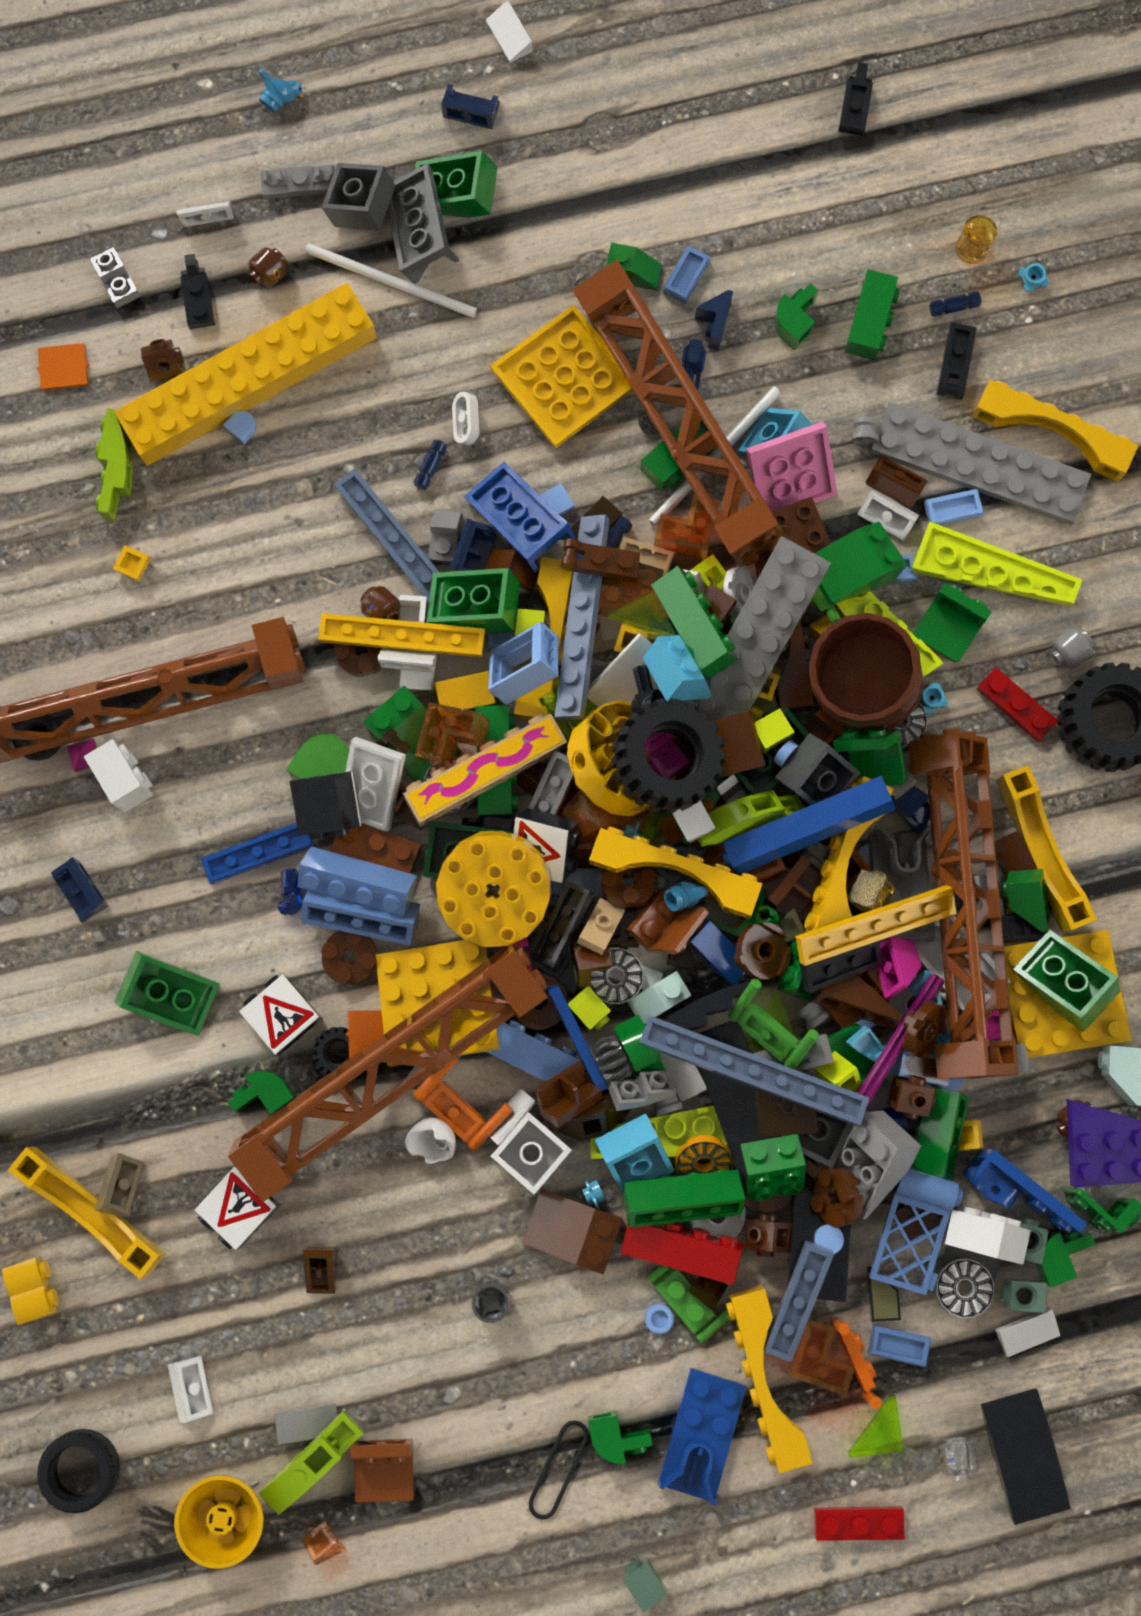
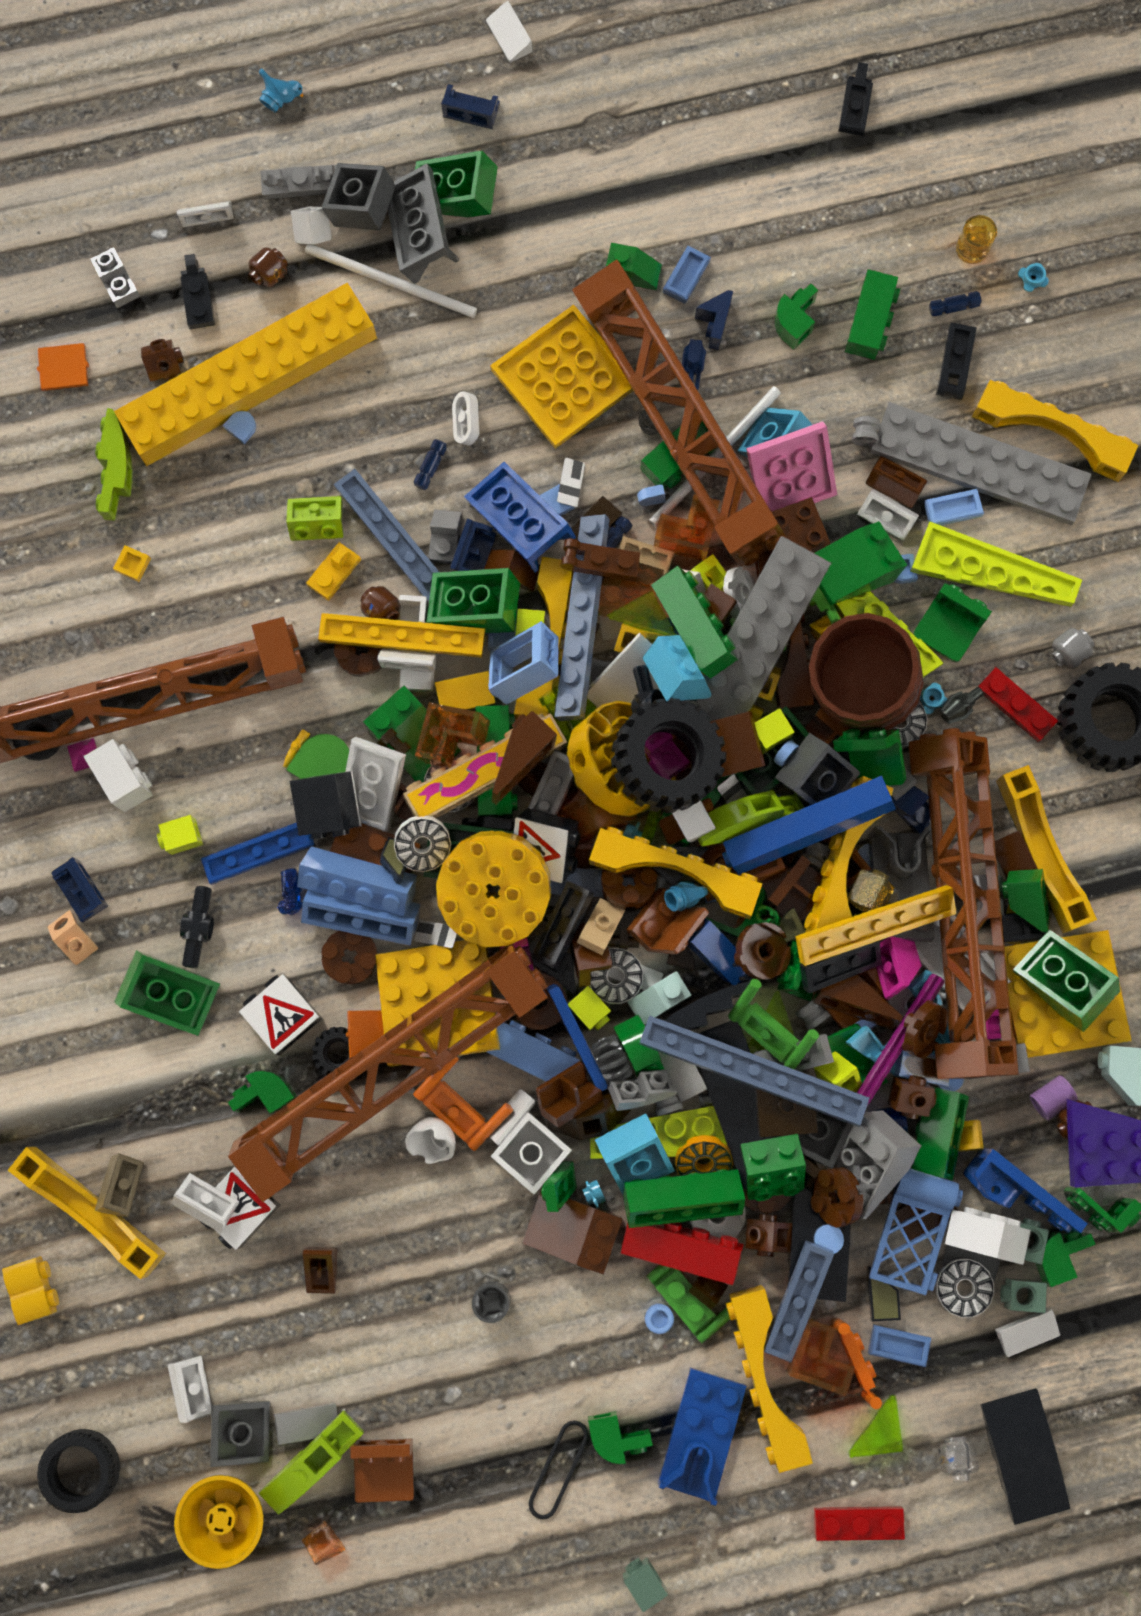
none -> light nougat bracket [48,910,98,965]
none -> neon yellow brick [157,815,203,855]
none -> white slope [172,1173,239,1232]
none -> black axle [180,886,214,968]
none -> dark grey slope [210,1401,270,1467]
none -> yellow helmet [283,729,310,768]
none -> lime bracket [286,496,344,541]
none -> white panel [291,206,332,245]
none -> yellow hinge [306,542,361,601]
none -> tile [380,837,415,884]
none -> tile [394,816,451,872]
none -> white sticker [414,920,457,948]
none -> reddish brown slope [492,711,557,805]
none -> green plate [542,1161,577,1212]
none -> white sticker [557,458,585,507]
none -> light blue tile [637,485,666,506]
none -> pearl dark grey piece [939,687,983,724]
none -> lavender piece [1030,1075,1078,1121]

